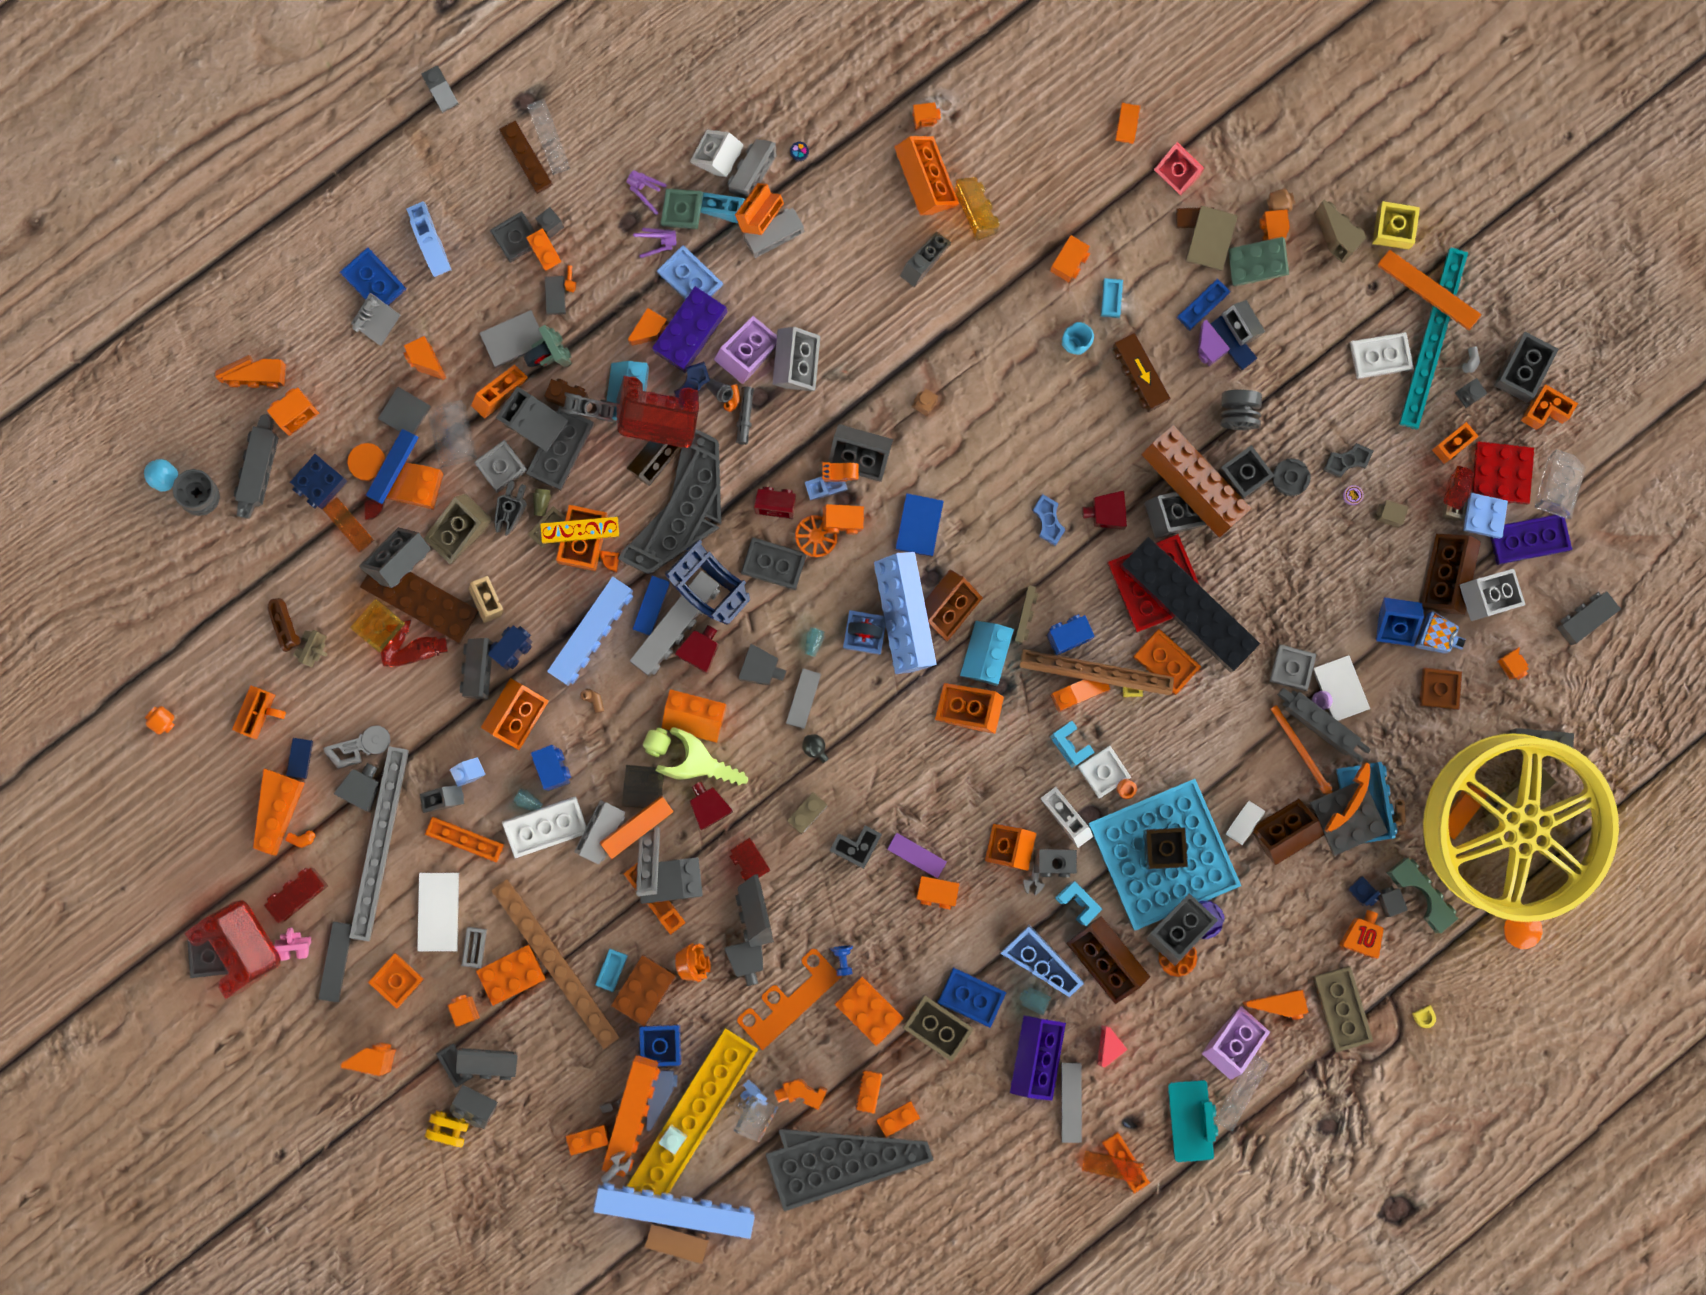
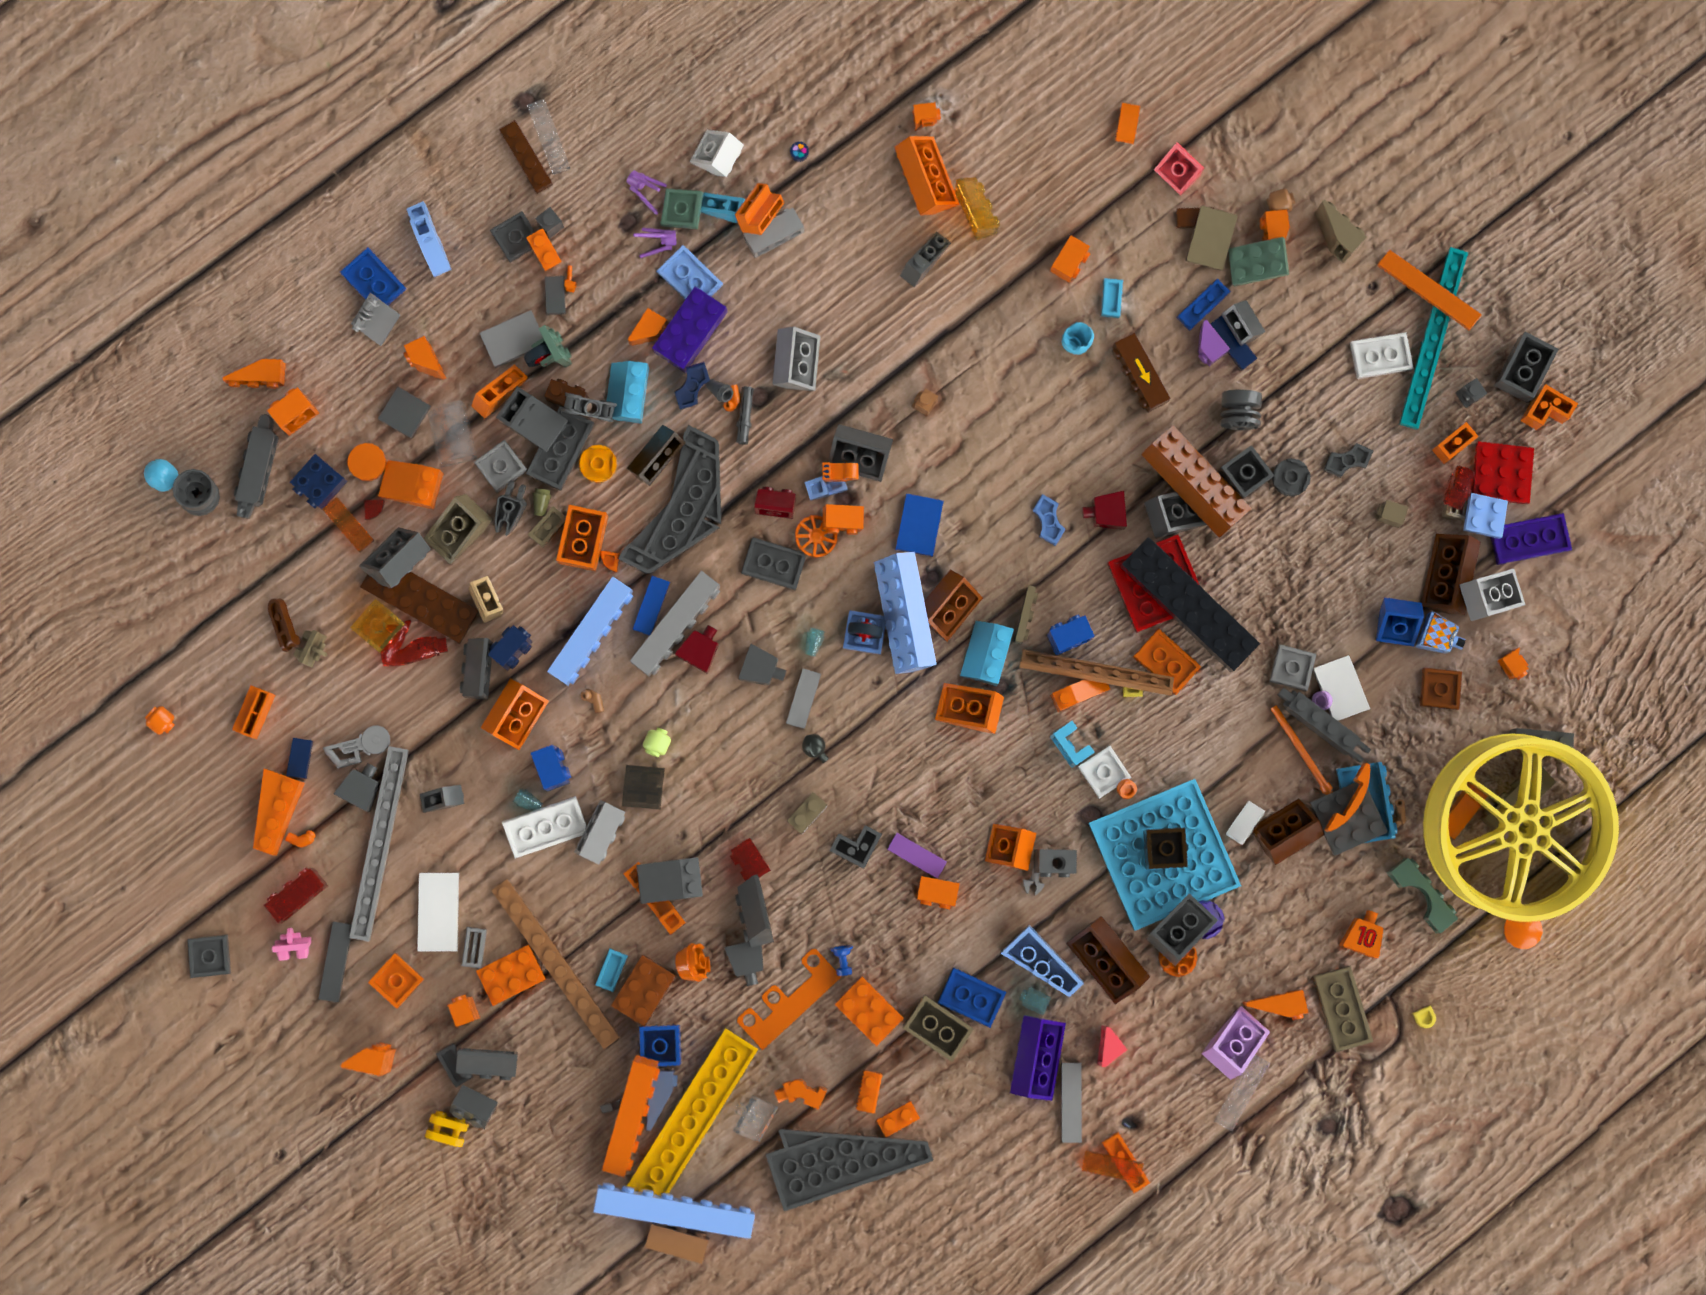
clear red windscreen [185,900,281,1000] -> none
orange slope [215,355,254,383] -> none
orange tile [265,707,286,719] -> none
blue tile [366,429,419,504] -> none
slope [421,65,459,113] -> none
orange tile [425,817,504,863] -> none
light blue brick [450,757,486,787] -> none
yellow tile [540,517,620,544] -> none
orange brick [566,1123,610,1156] -> none
orange tile [600,796,673,859] -> none
light grey bar [601,1151,632,1183] -> none
clear red windscreen [617,376,699,448] -> none
light grey tile [636,826,660,896] -> none
yellowish green animal [656,727,748,786] -> none
light aqua brick [659,1125,687,1154] -> none
orange slope [661,689,727,743] -> none
dark blue wedge [665,540,750,625] -> none
dark red torso [690,782,733,830] -> none
lavender slope [714,316,777,384] -> none
light grey slope [728,139,776,200] -> none
light blue tile [740,1080,767,1107] -> none
white slope [1041,787,1093,848] -> none
medium azure panel [1055,881,1102,926] -> none
teal bracket [1168,1080,1218,1162] -> none
tile [1343,486,1363,505] -> none
dark blue bracket [1347,876,1381,907] -> none
light yellow brick [1372,201,1420,250] -> none
dark grey brick [1378,886,1408,917] -> none
light grey arm [1462,347,1480,373] -> none
clear slope [1534,449,1586,520] -> none
dark grey brick [1556,591,1621,645] -> none
none -> light orange tile [579,445,617,483]

